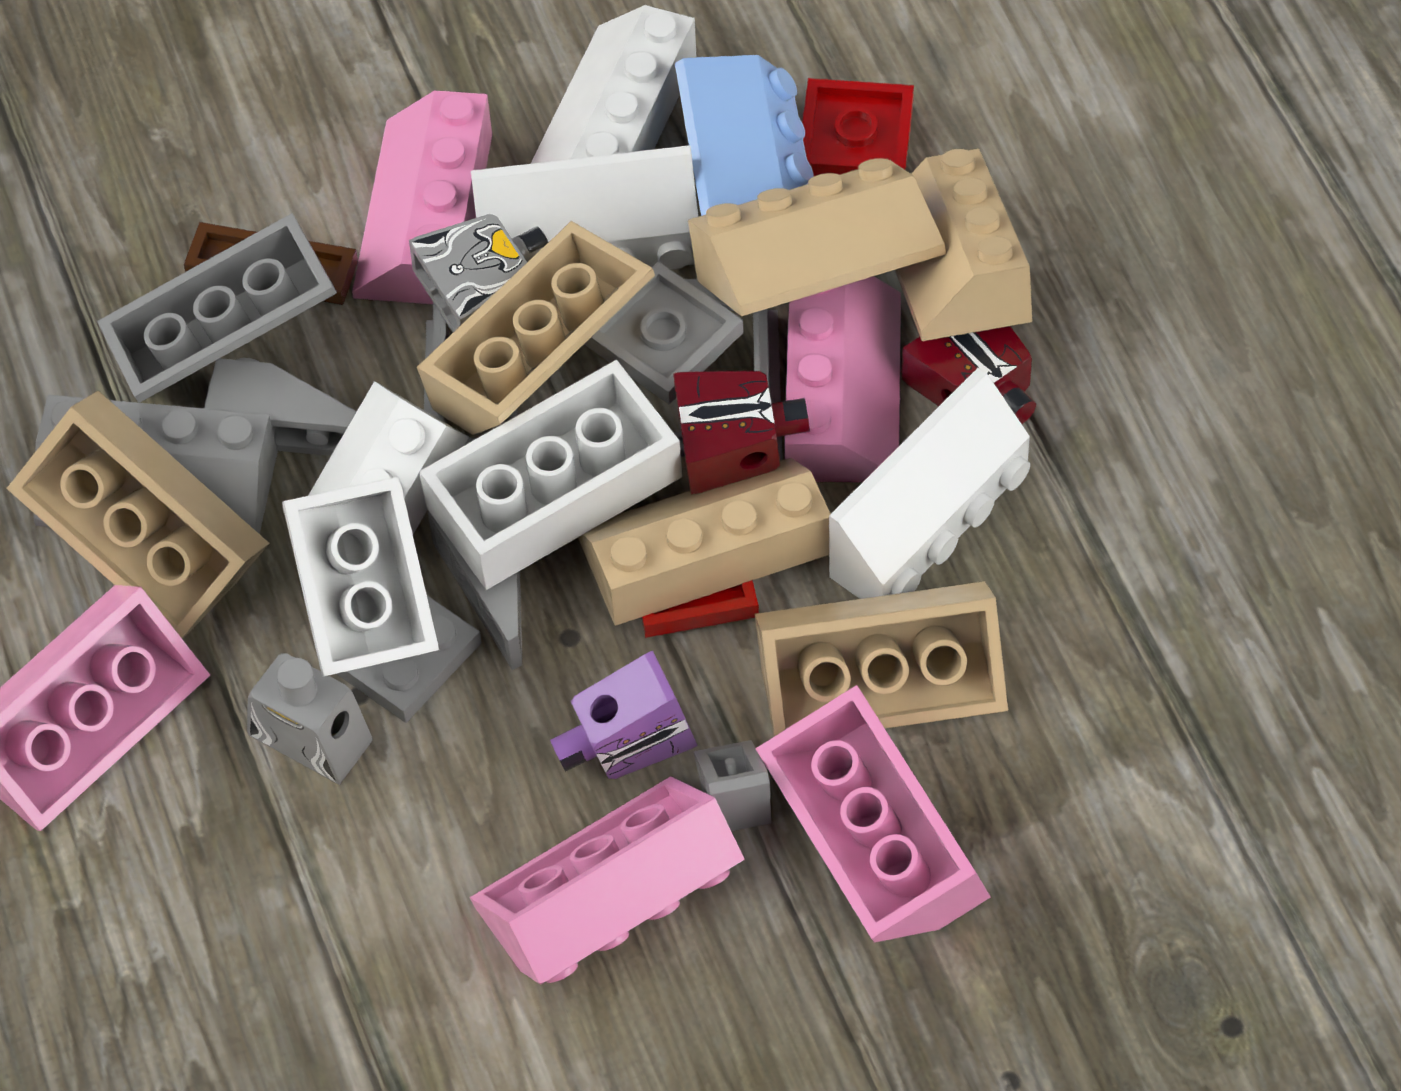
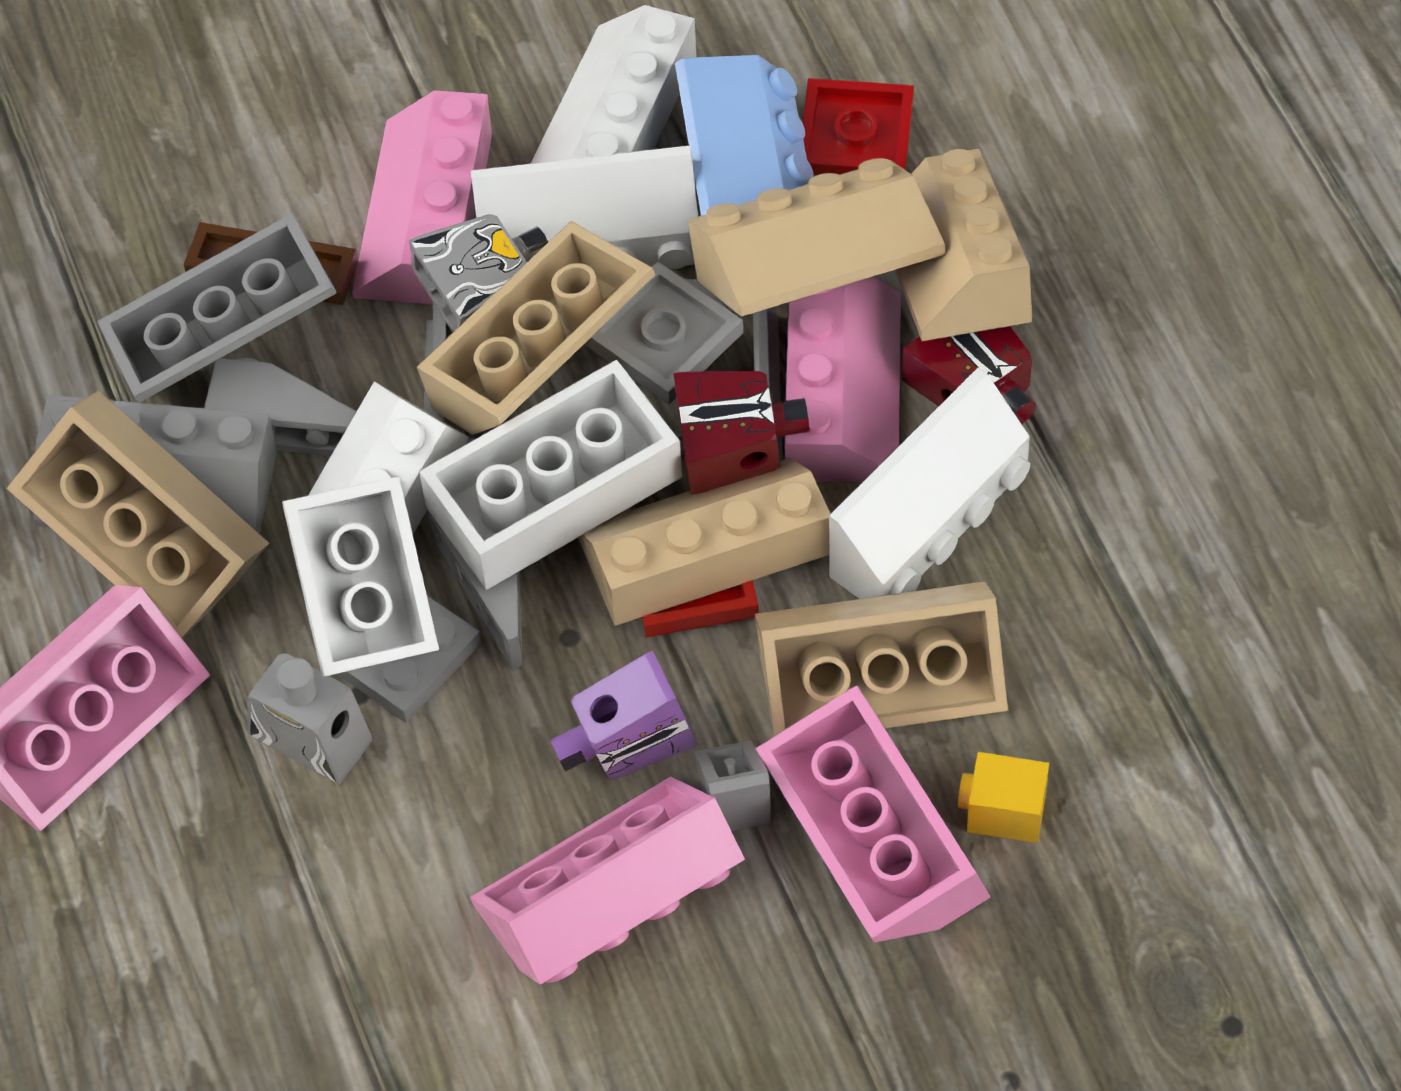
none -> yellow brick [958,752,1049,843]

